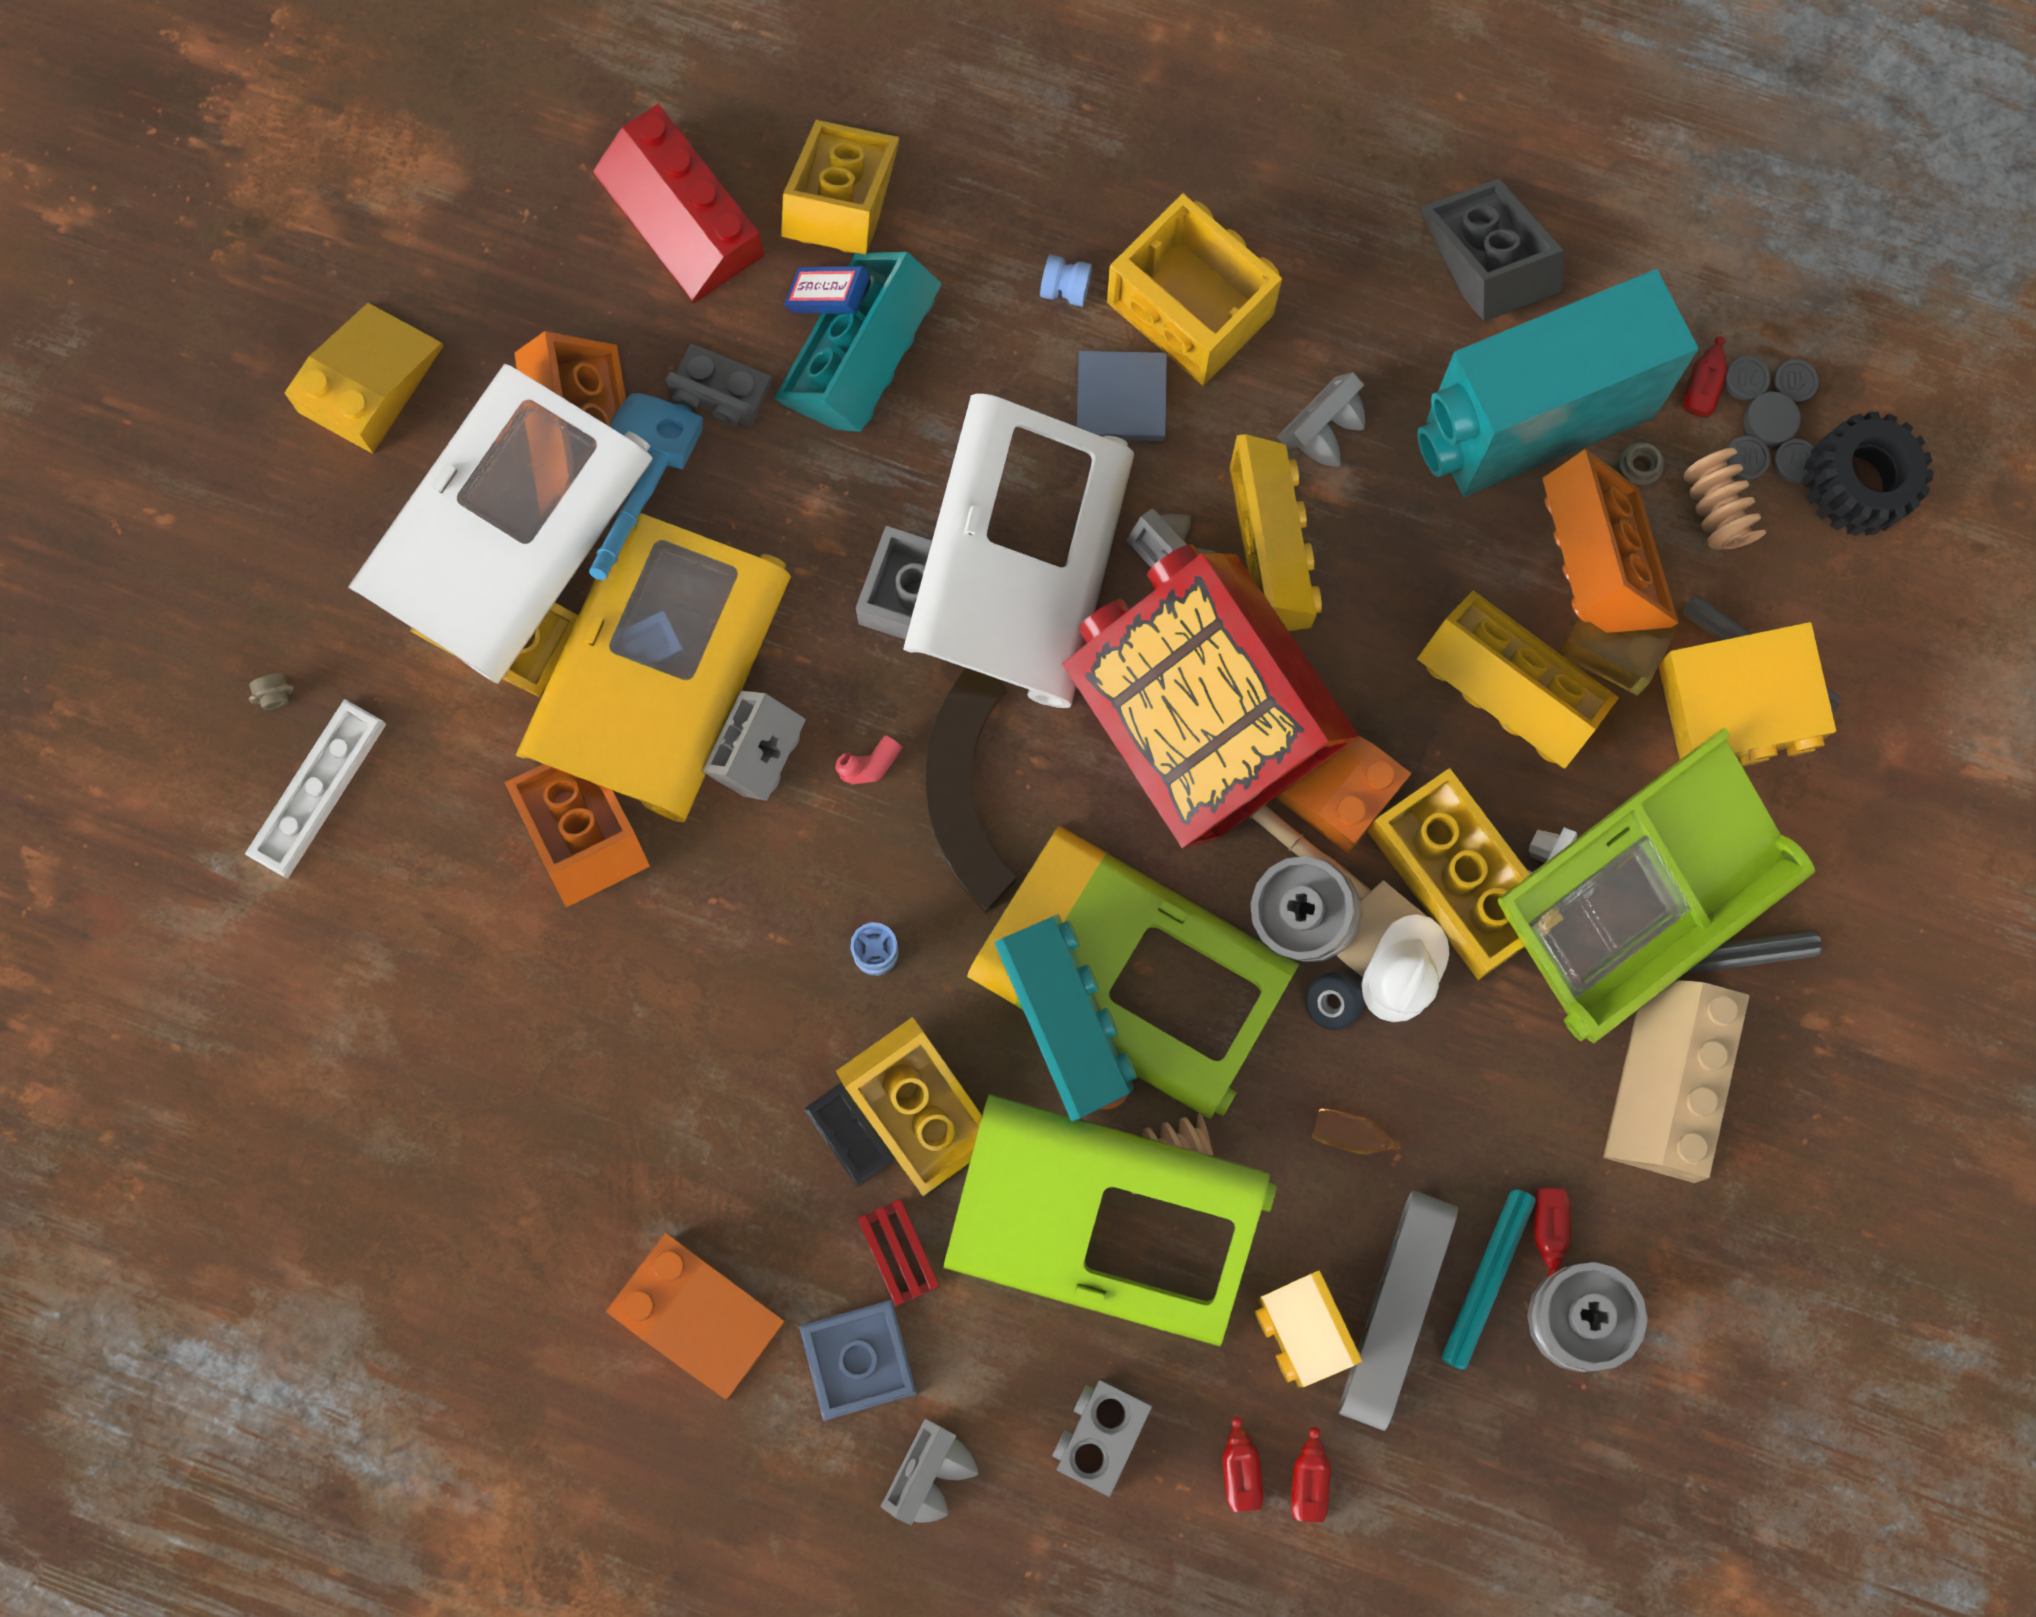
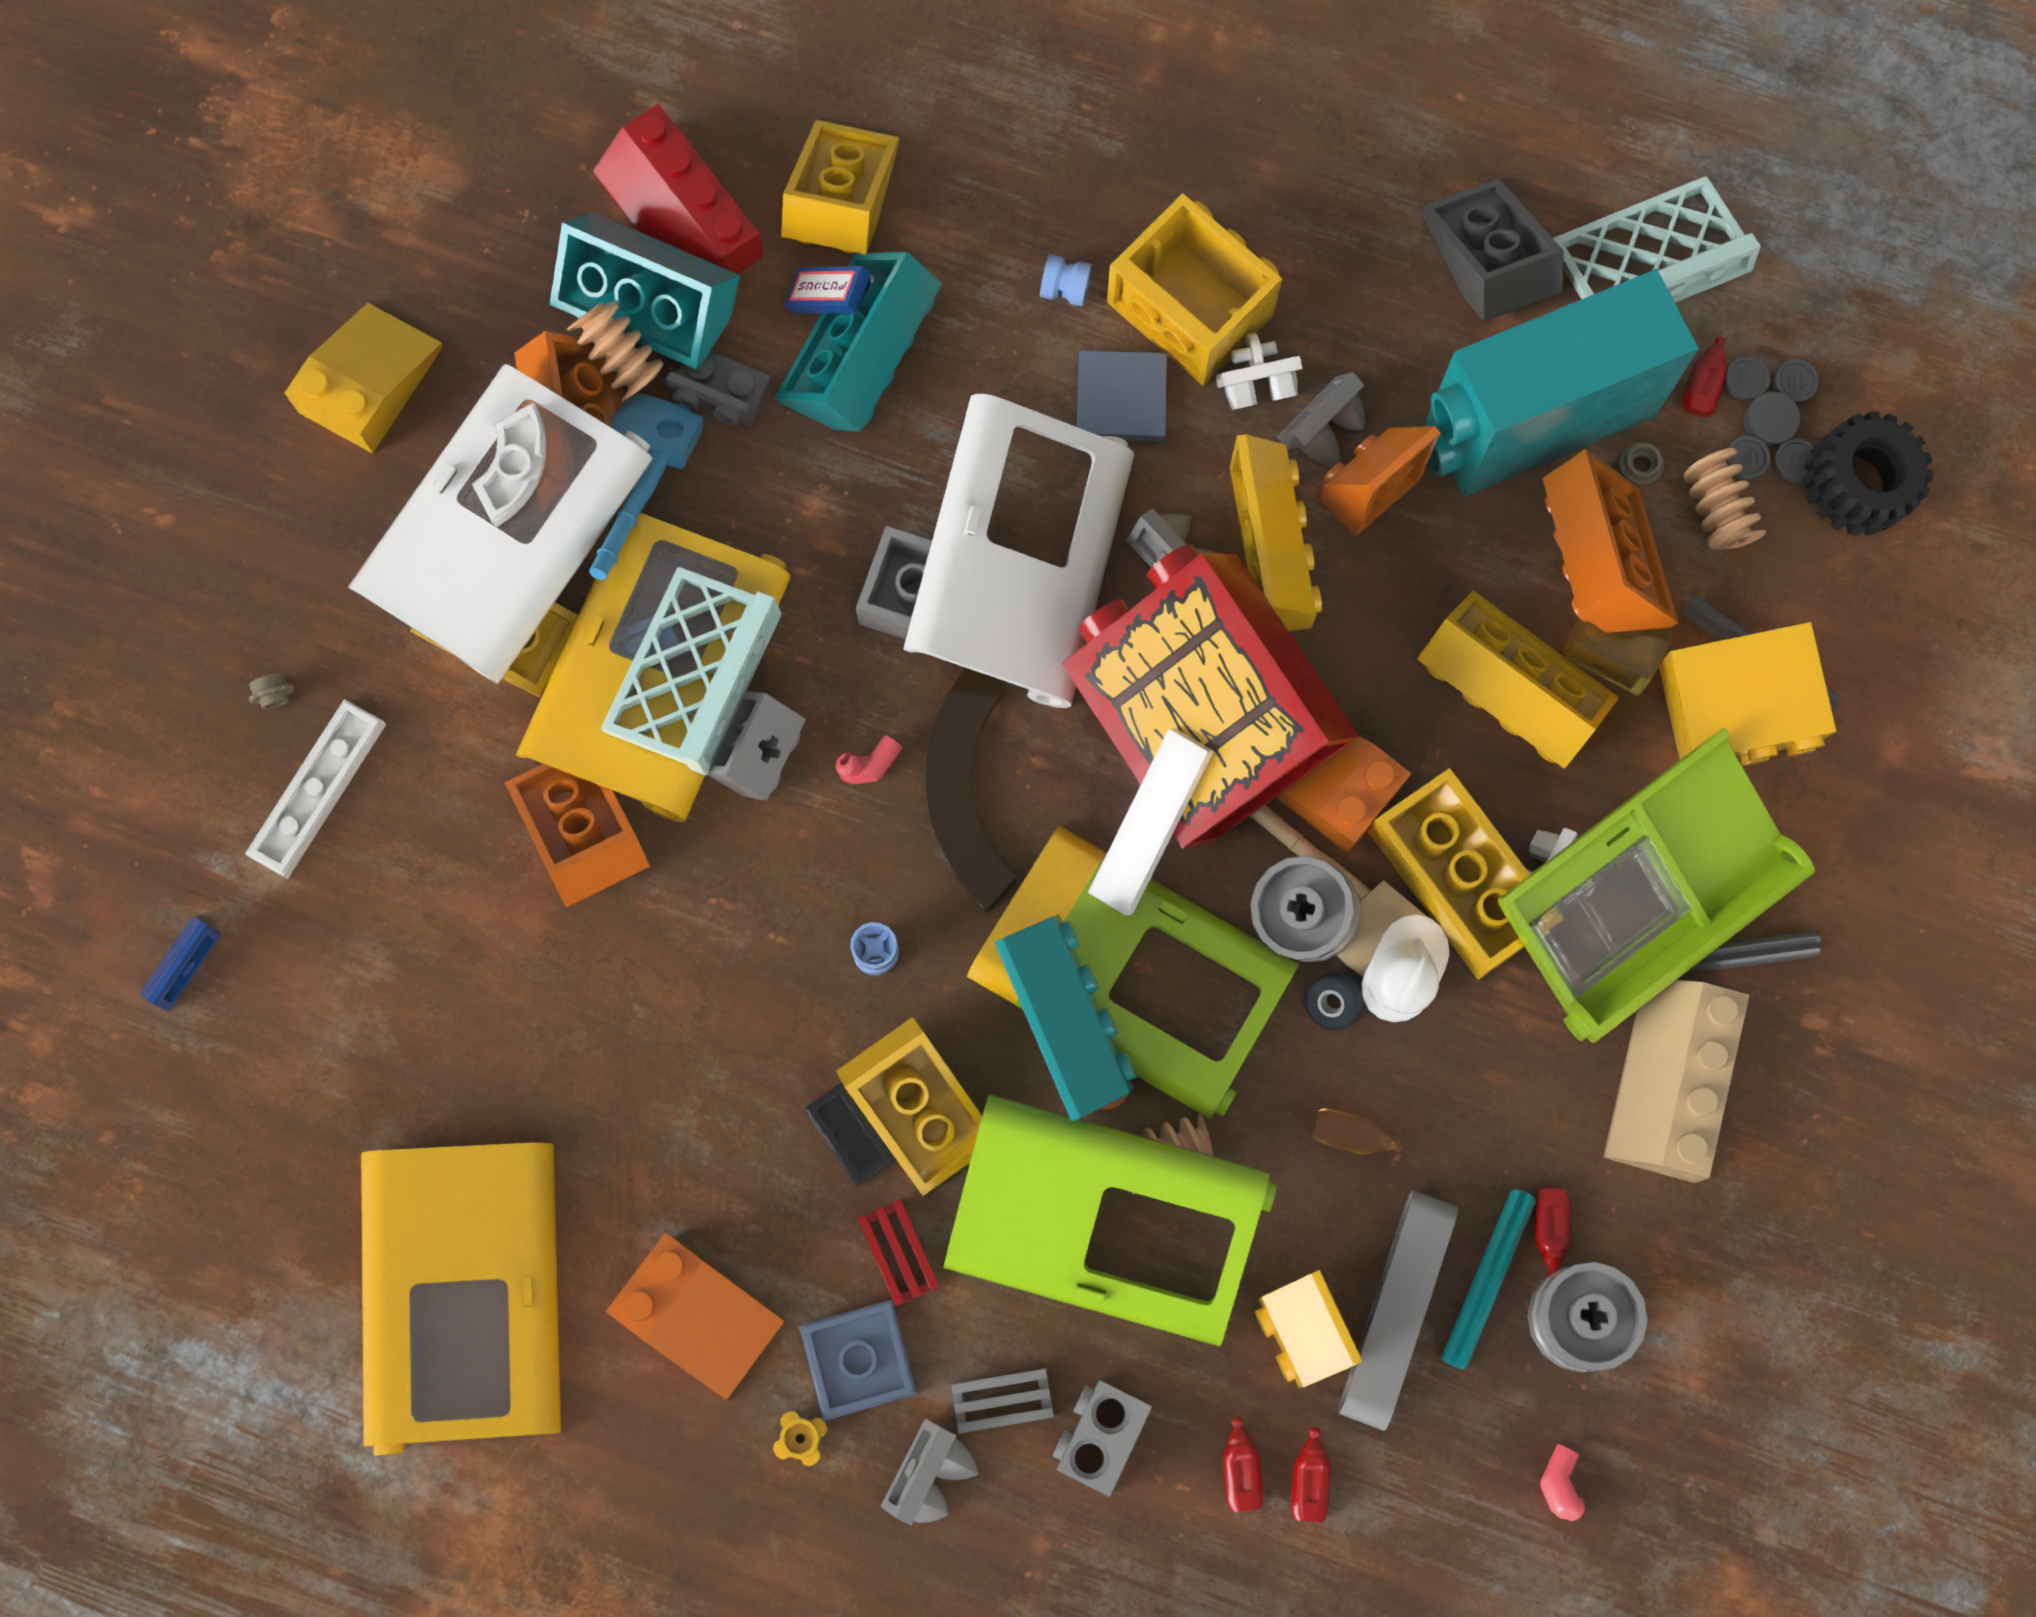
none -> blue slope [141,917,221,1011]
none -> yellow piece [361,1142,561,1455]
none -> white tile [472,403,547,527]
none -> teal slope [549,212,740,369]
none -> light nougat piece [567,301,663,401]
none -> light aqua fence [601,567,782,776]
none -> yellow plate [773,1411,827,1466]
none -> light grey tile [951,1369,1054,1434]
none -> white tile [1088,728,1214,916]
none -> white hips [1215,332,1302,410]
none -> orange slope [1319,426,1441,537]
none -> coral arm [1541,1444,1585,1521]
none -> light aqua fence [1553,176,1761,303]

